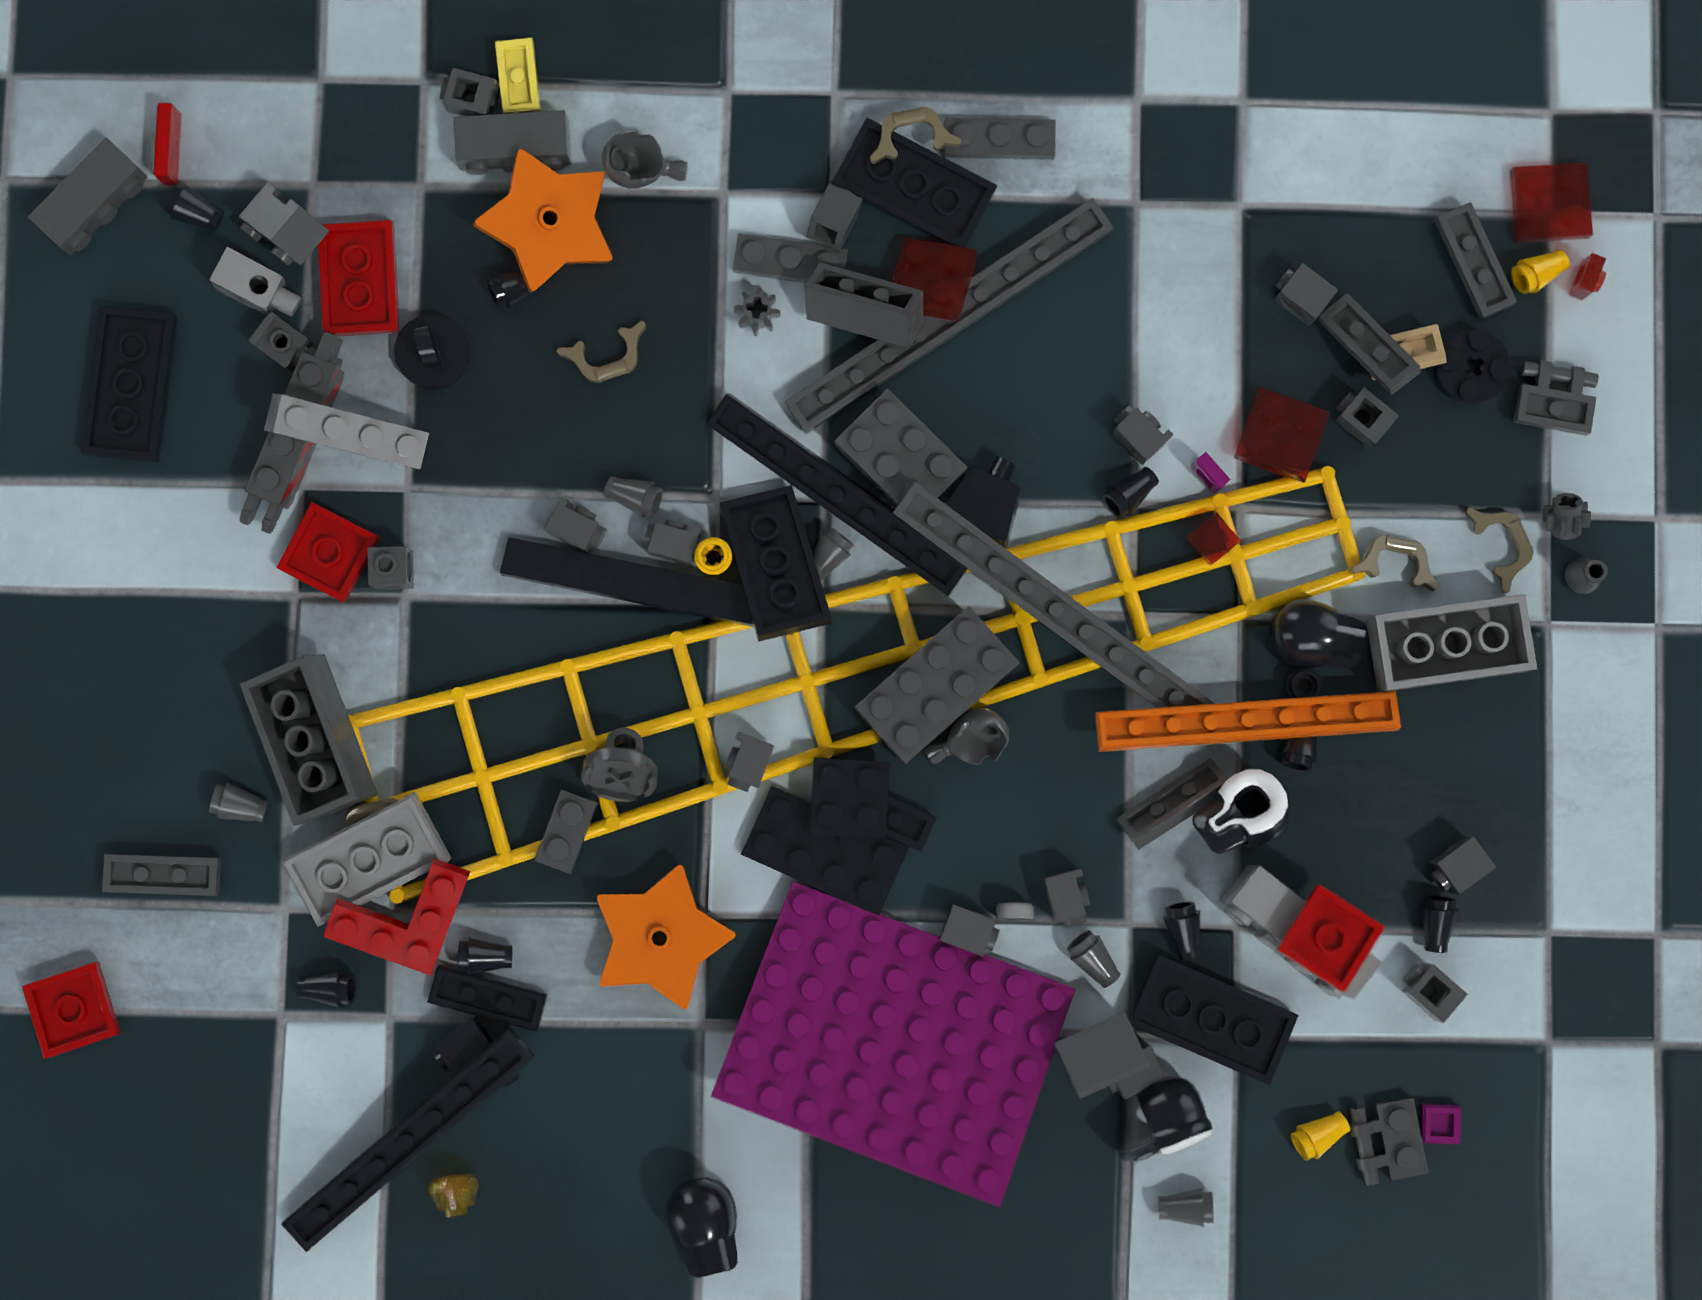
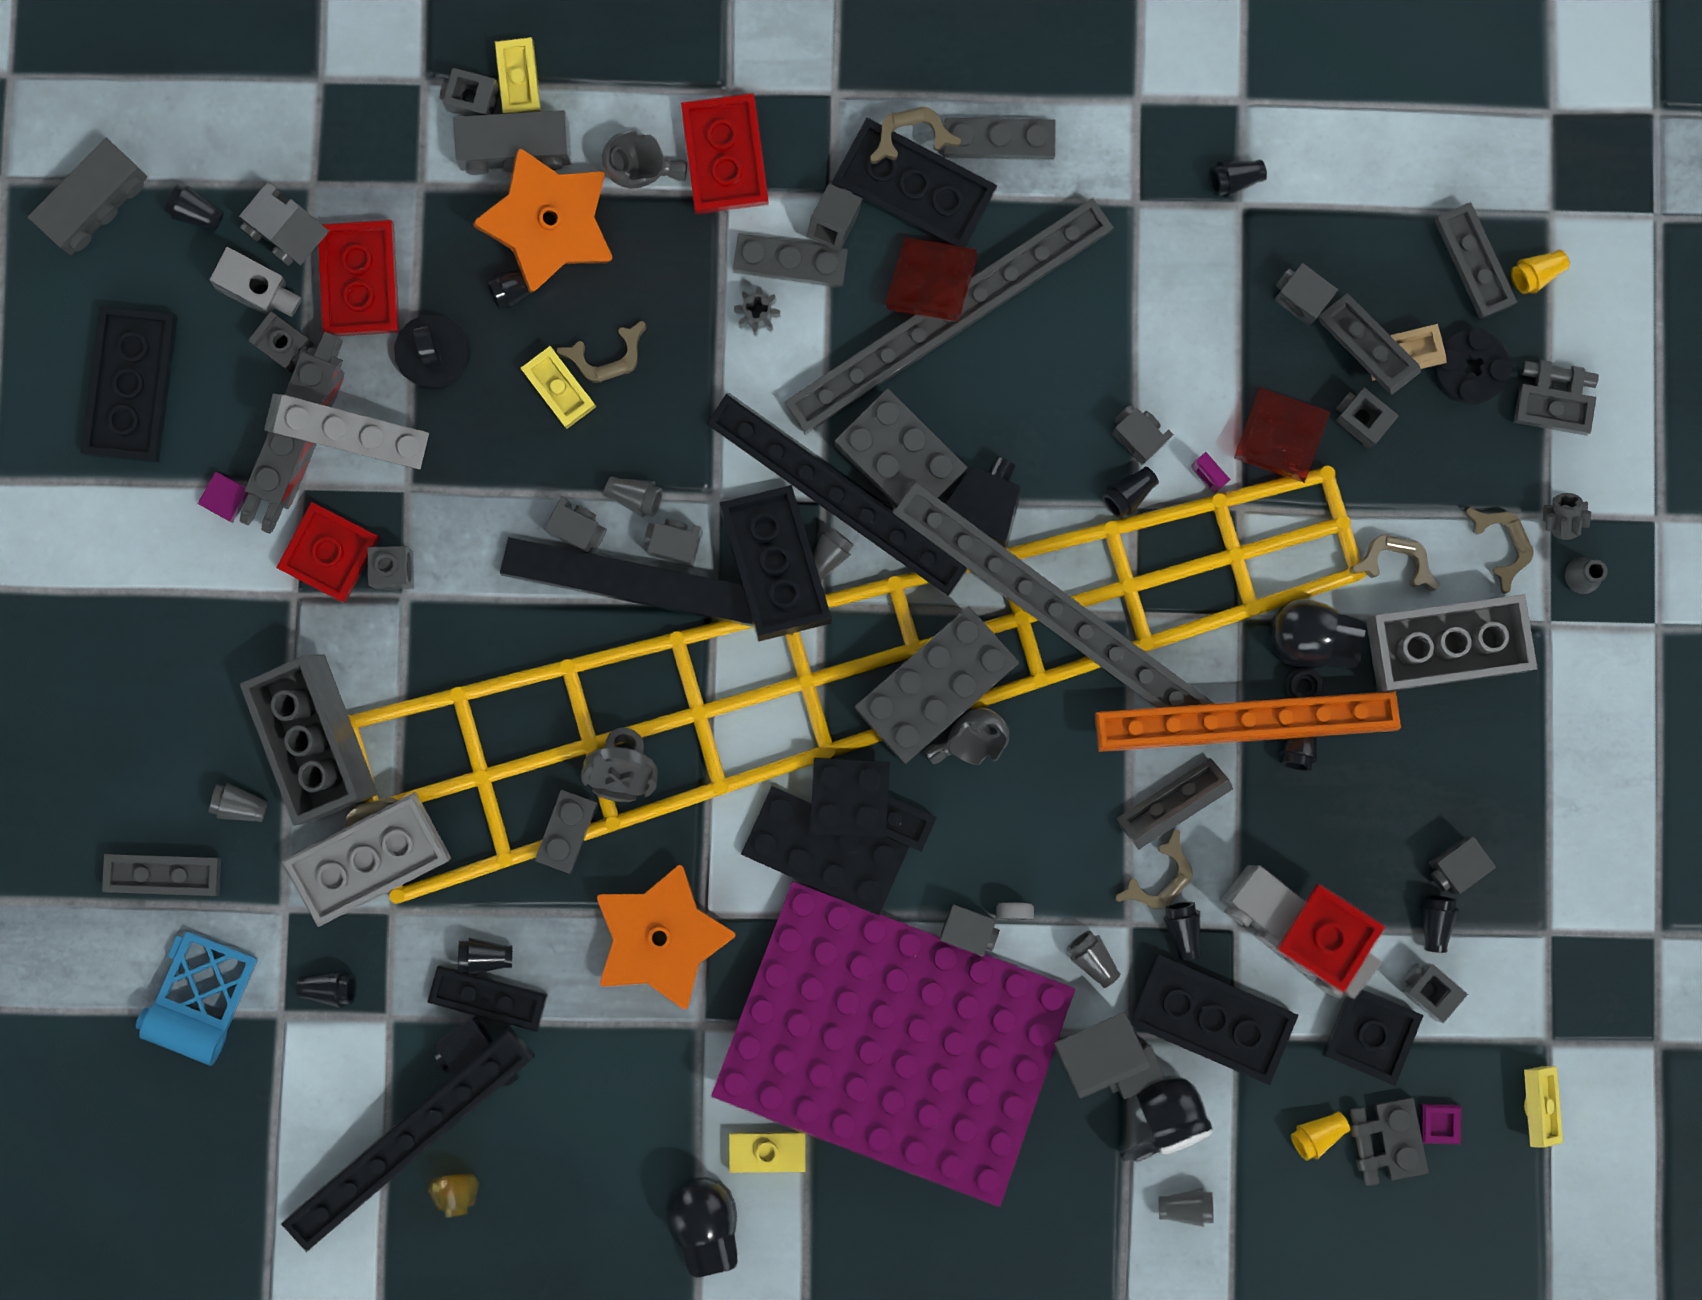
red plate [22,961,121,1059] -> none
red tile [153,103,181,186] -> none
red plate [323,858,471,976] -> none
yellow cone [694,537,732,575] -> none
dark grey brick [725,731,775,792] -> none
dark grey brick [804,263,924,348] -> none
dark grey brick [1042,868,1090,928] -> none
clear red plate [1186,512,1241,566] -> none
piece [1192,769,1289,854] -> none
clear red plate [1510,163,1593,243] -> none
clear red plate [1569,253,1606,300] -> none
none -> dark azure piece [136,931,258,1066]
none -> magenta tile [197,472,249,523]
none -> light yellow plate [521,346,596,429]
none -> red plate [681,93,769,214]
none -> light yellow plate [729,1132,806,1173]
none -> dark tan helmet [1115,830,1192,909]
none -> black cone [1209,159,1267,198]
none -> black plate [1322,989,1424,1086]
none -> light yellow plate [1524,1066,1563,1148]

